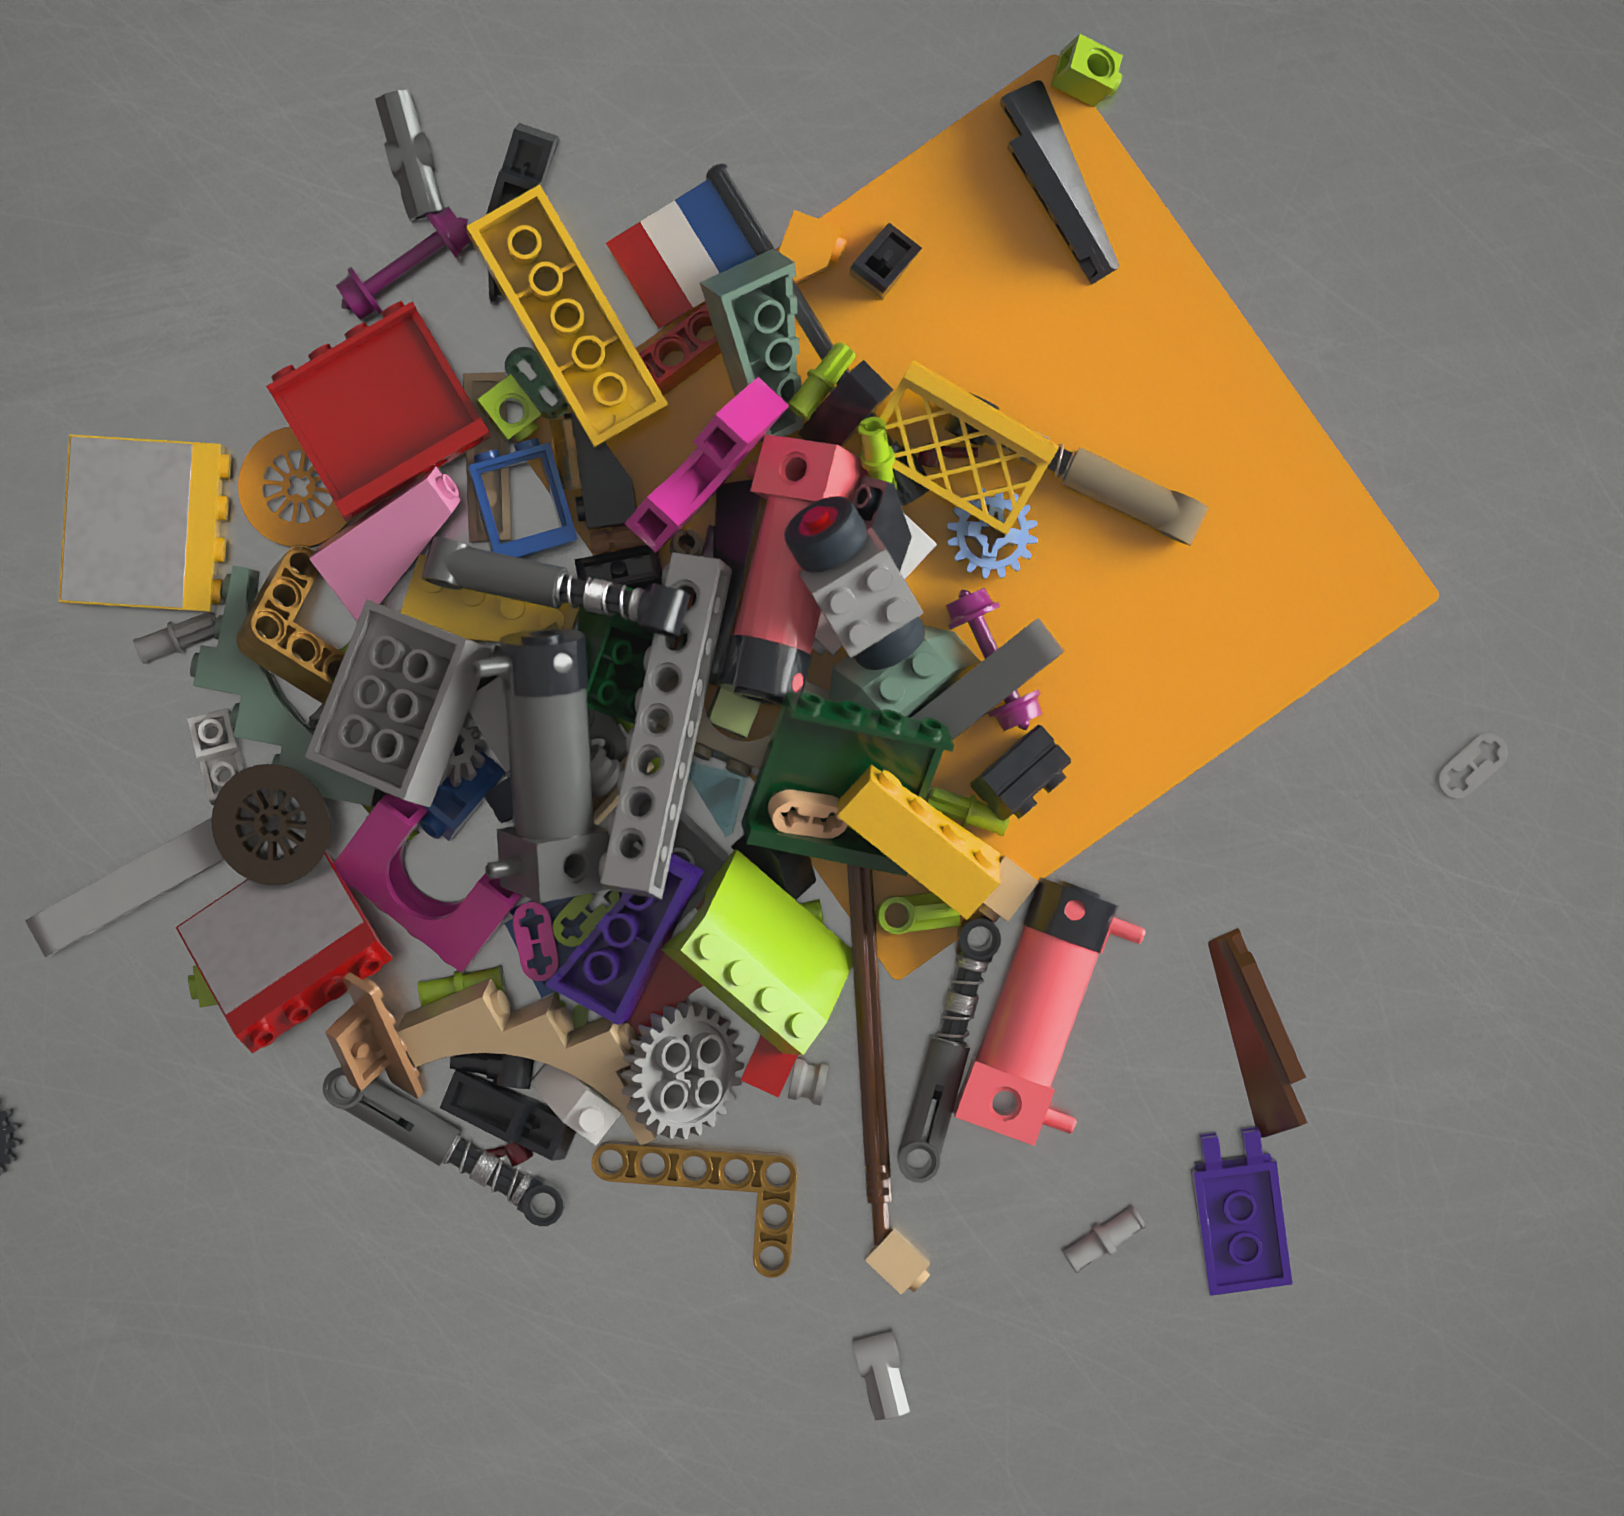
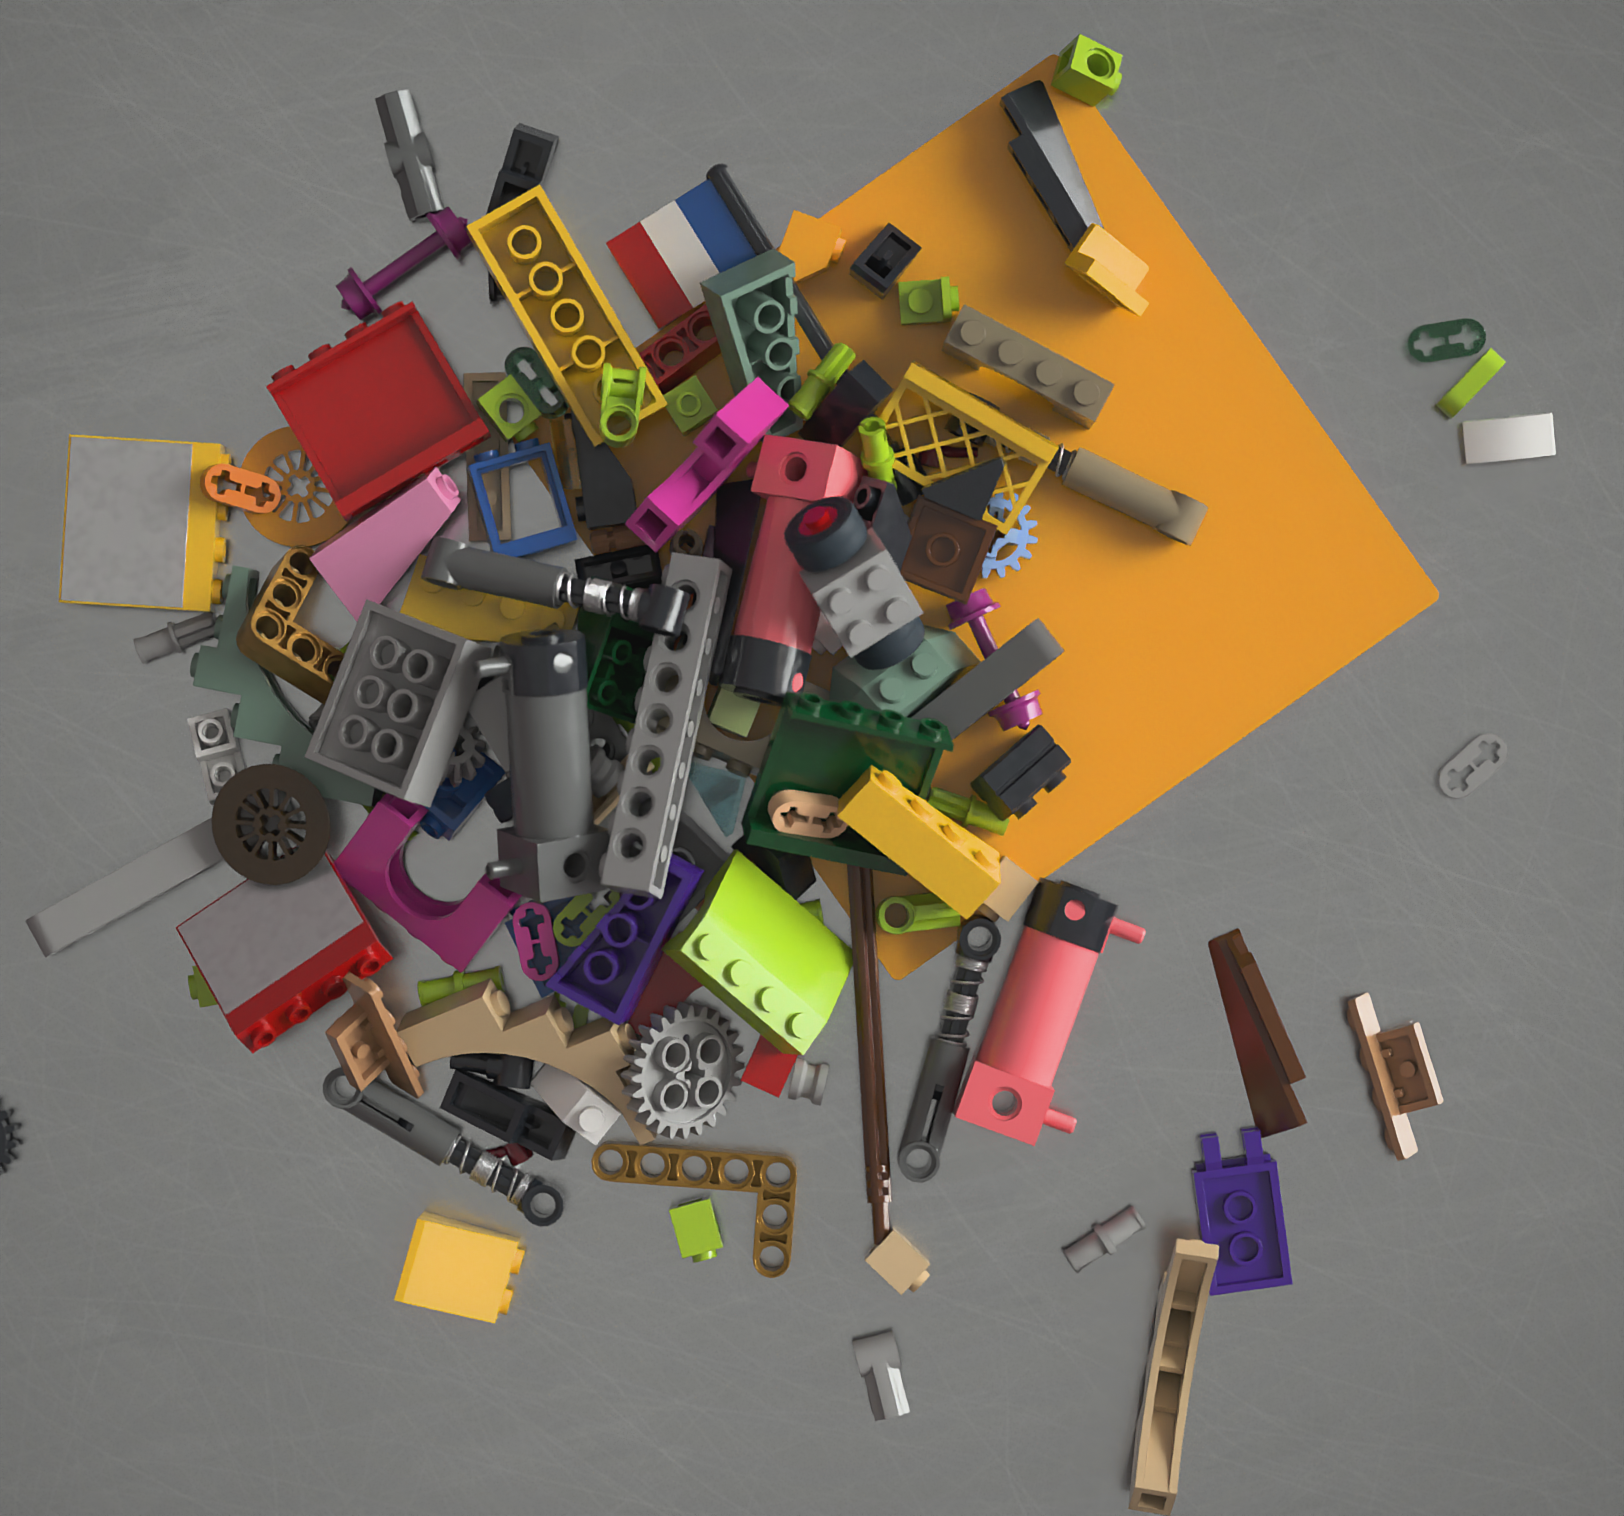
none -> orange beam [200,464,281,514]
none -> yellow slope [394,1211,525,1323]
none -> lime piece [599,363,646,448]
none -> lime brick [663,375,718,437]
none -> lime brick [669,1195,724,1263]
none -> lime bracket [898,276,959,326]
none -> reddish brown plate [900,495,998,605]
none -> black slope [922,455,1005,521]
none -> dark tan arch [942,304,1115,429]
none -> yellow panel [1064,223,1150,317]
none -> tan arch [1128,1238,1219,1516]
none -> medium nougat bracket [1347,993,1444,1161]
none -> clear green beam [1405,318,1486,364]
none -> lime beam [1436,348,1506,419]
none -> white slope [1462,413,1556,464]

